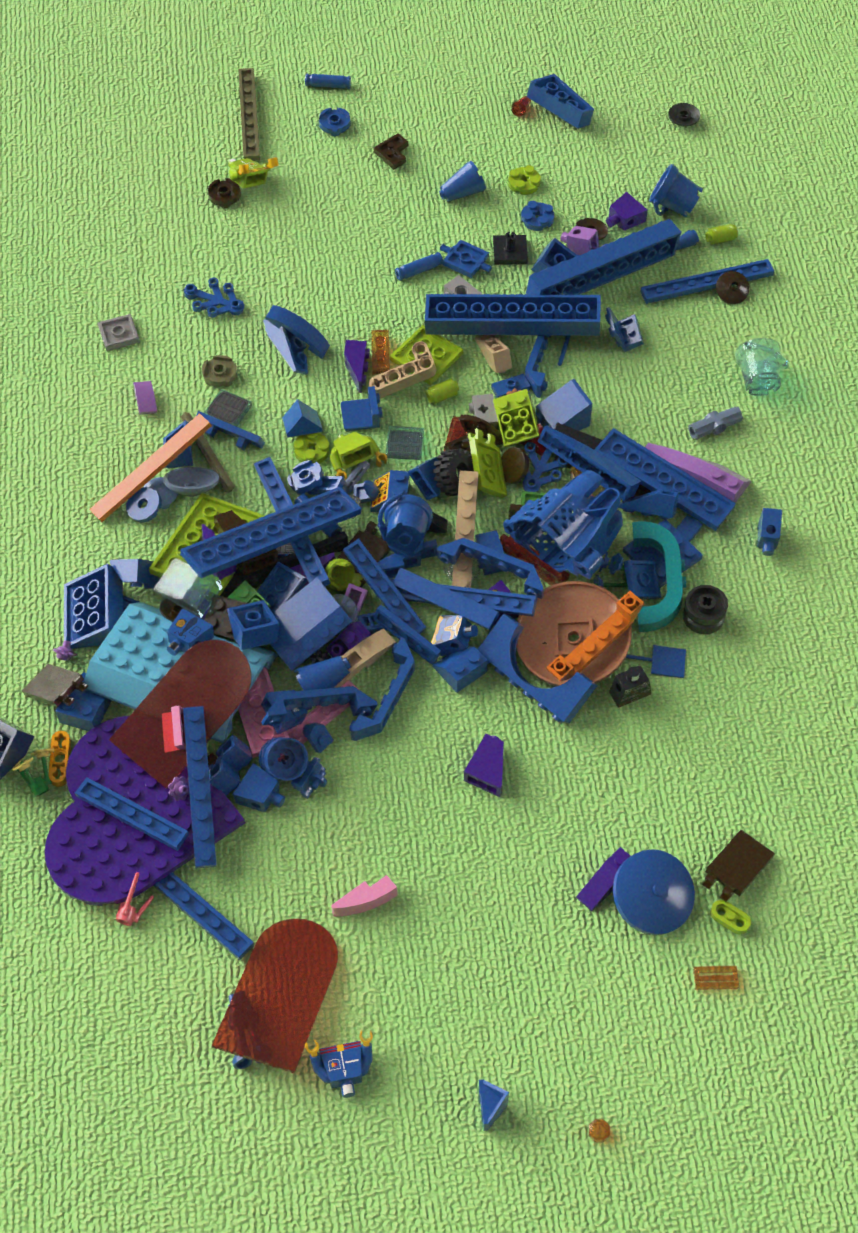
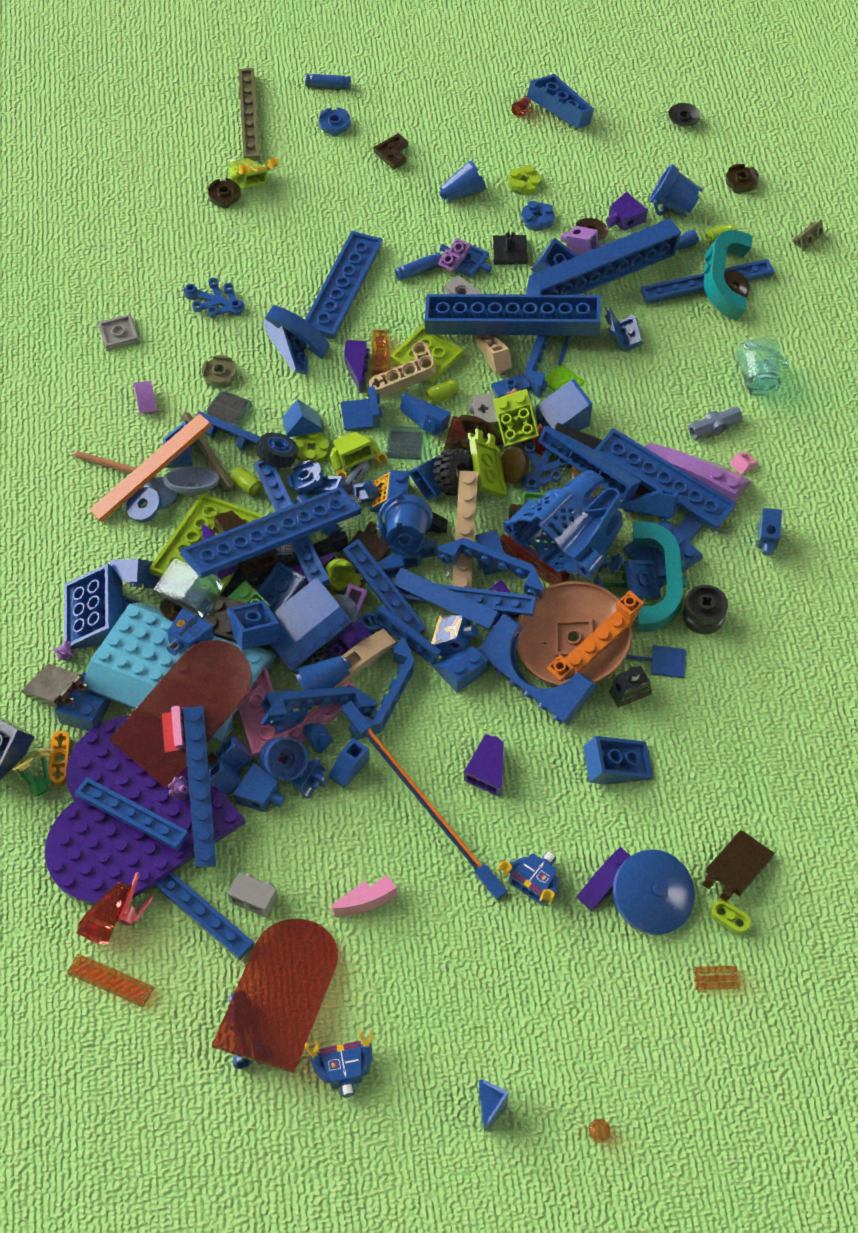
none -> clear orange tile [67,954,154,1008]
none -> nougat piece [74,451,155,480]
none -> clear red slope [76,882,132,945]
none -> light grey brick [227,873,278,918]
none -> lime head [230,466,262,496]
none -> black wheel [256,432,299,468]
none -> blue plate [305,231,383,339]
none -> blue slope [329,738,370,788]
none -> piece [340,701,507,901]
none -> blue slope [400,393,451,436]
none -> medium lavender slope [438,237,472,272]
none -> blue torso [496,852,559,905]
none -> clear neon green piece [545,364,584,392]
none -> blue slope [583,736,653,784]
none -> teal arch [703,230,753,321]
none -> dark brown plate [725,164,759,193]
none -> bright pink slope [730,452,758,475]
none -> olive hinge [793,219,824,251]

